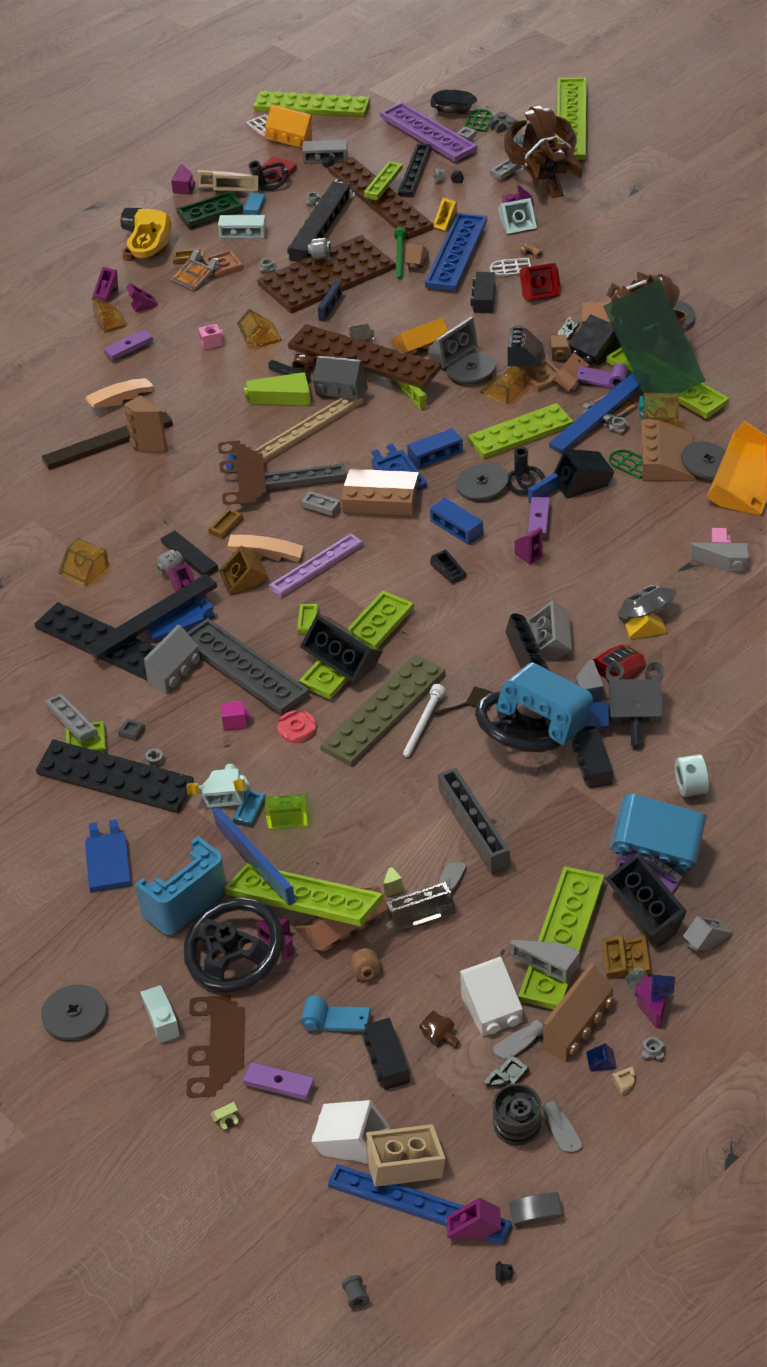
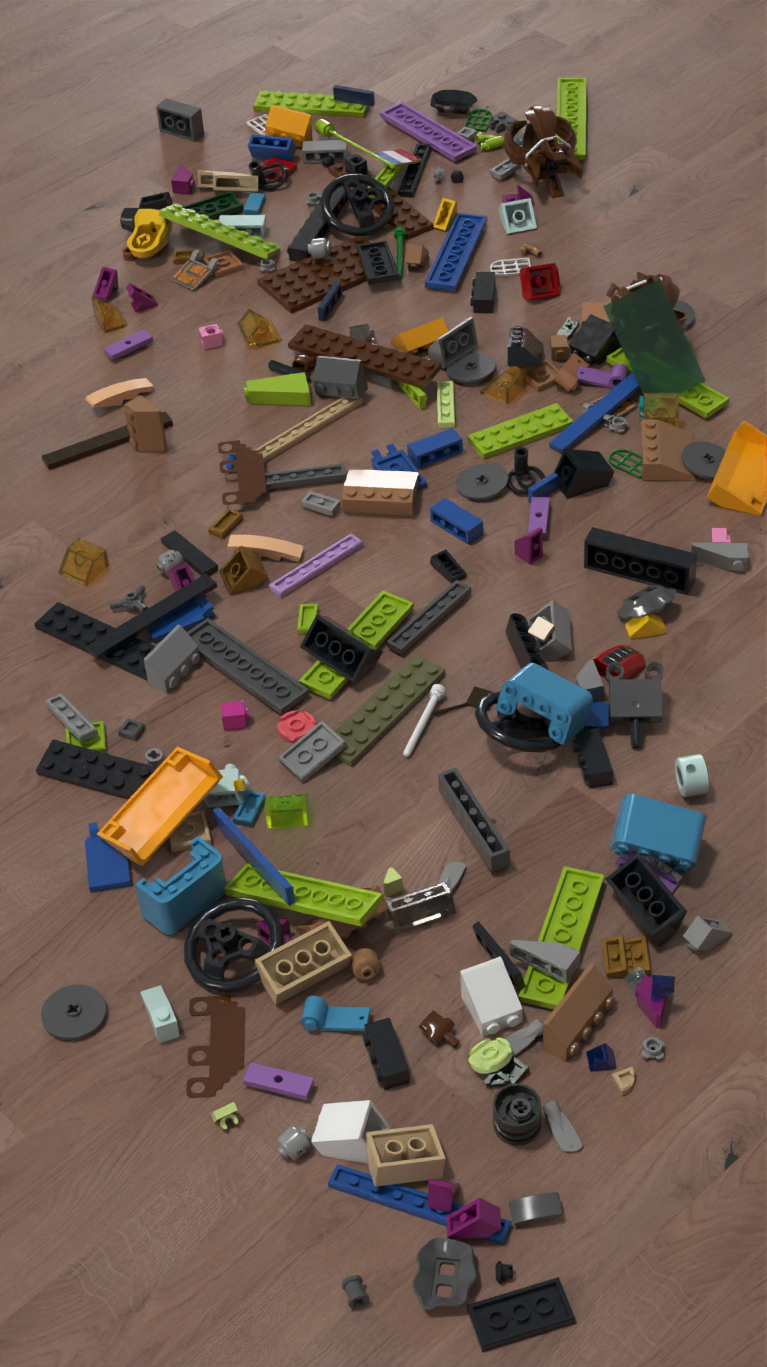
none -> light orange slope [97,747,223,866]
none -> dark grey piece [109,585,148,612]
none -> black slope [139,192,173,209]
none -> dark grey brick [156,98,204,142]
none -> lime plate [159,204,281,259]
none -> tan tile [169,810,212,853]
none -> blue brick [248,134,296,161]
none -> tan slope [255,921,352,1005]
none -> light grey head [277,1126,312,1160]
none -> light grey tile [278,720,348,783]
none -> flag [315,119,421,169]
none -> black piece [320,174,394,237]
none -> dark blue tile [333,85,375,107]
none -> black brick [345,153,368,175]
none -> black tile [356,240,399,285]
none -> dark grey plate [387,580,471,655]
none -> dark grey piece [413,1238,478,1310]
none -> magenta slope [428,1179,460,1212]
none -> yellowish green tile [437,381,455,428]
none -> black tile [466,1277,575,1352]
none -> yellowish green tile [468,1038,513,1073]
none -> black tile [473,921,526,990]
none -> lime plant [475,133,504,151]
none -> tile [528,616,555,643]
none -> black brick [584,527,697,595]

